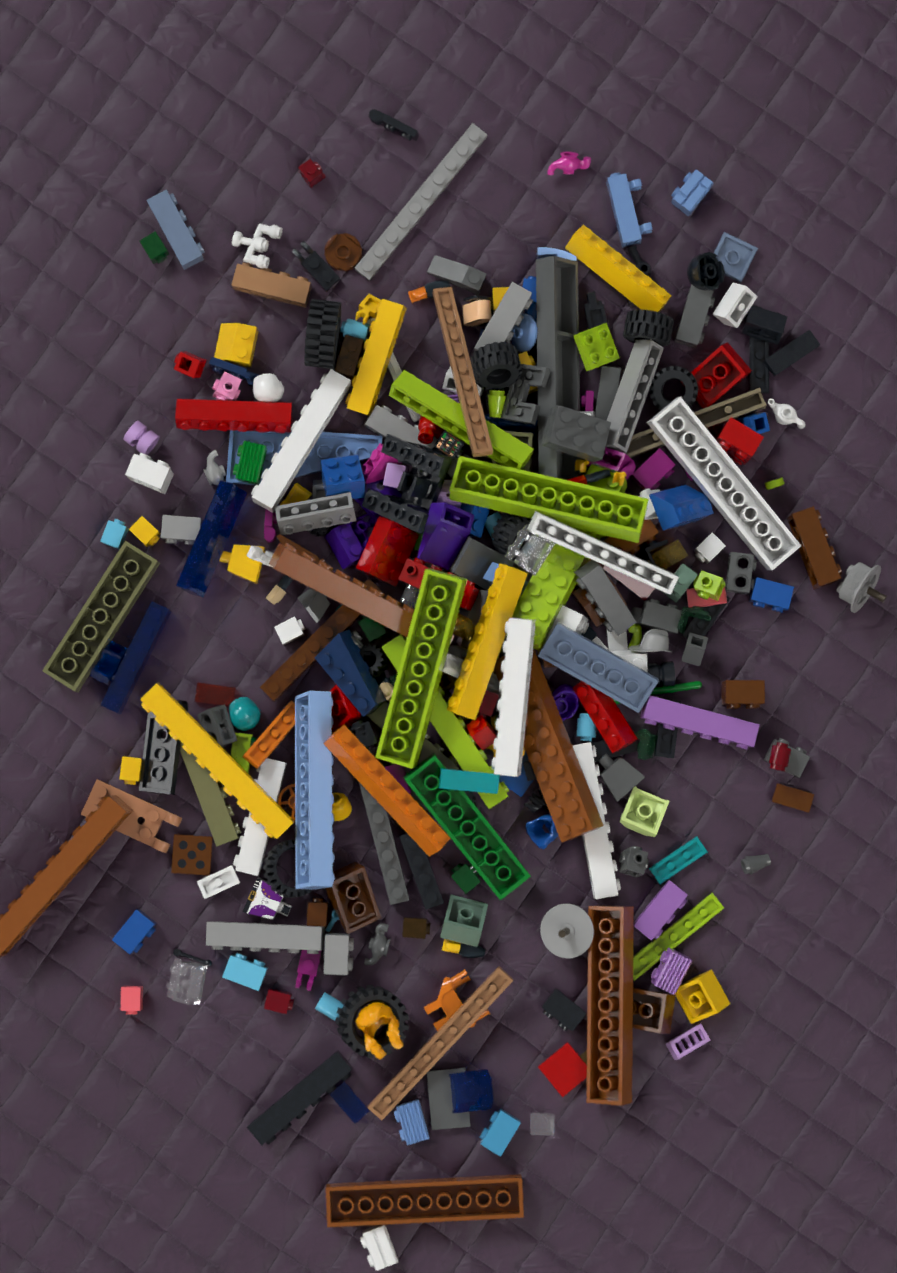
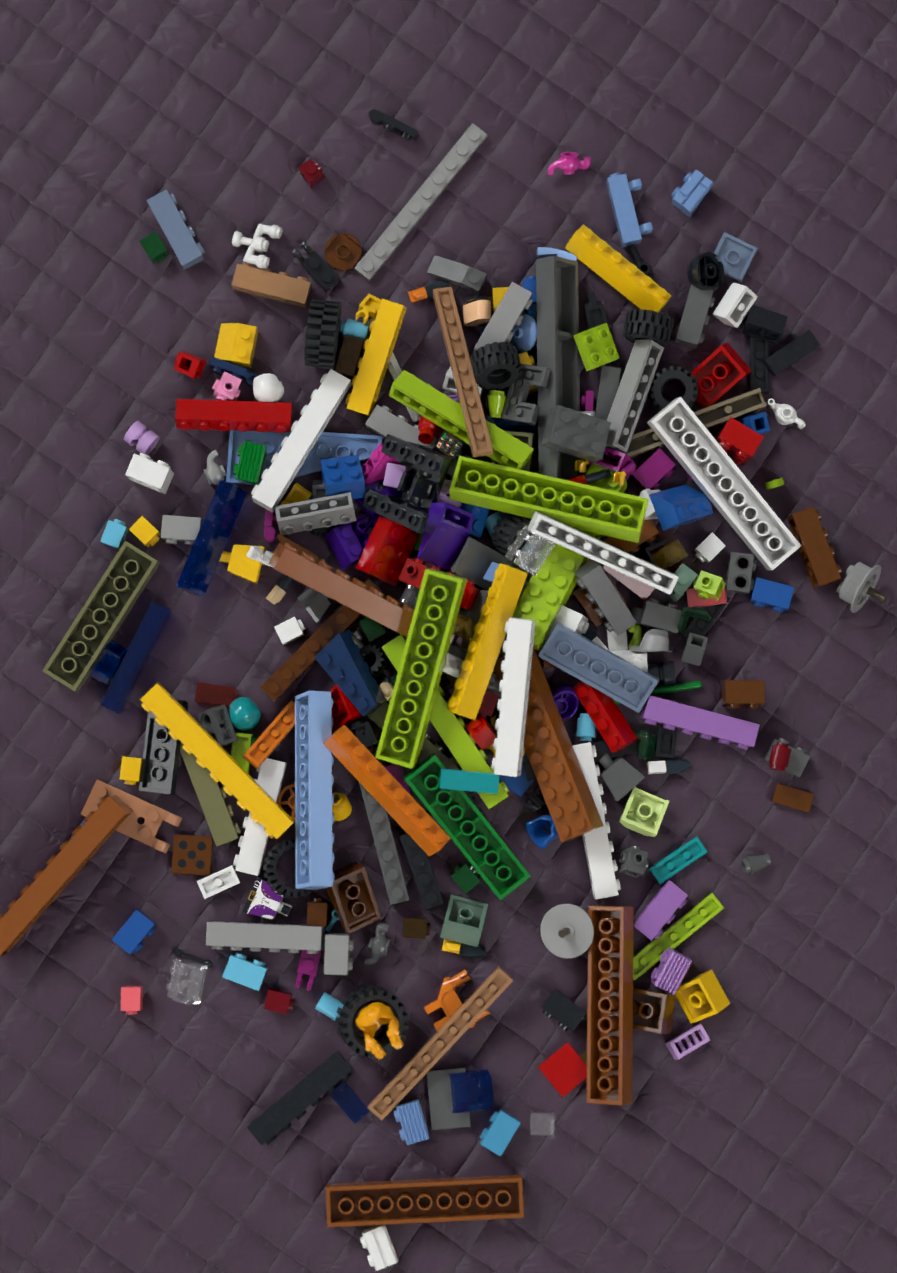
none -> piece [647,759,690,774]

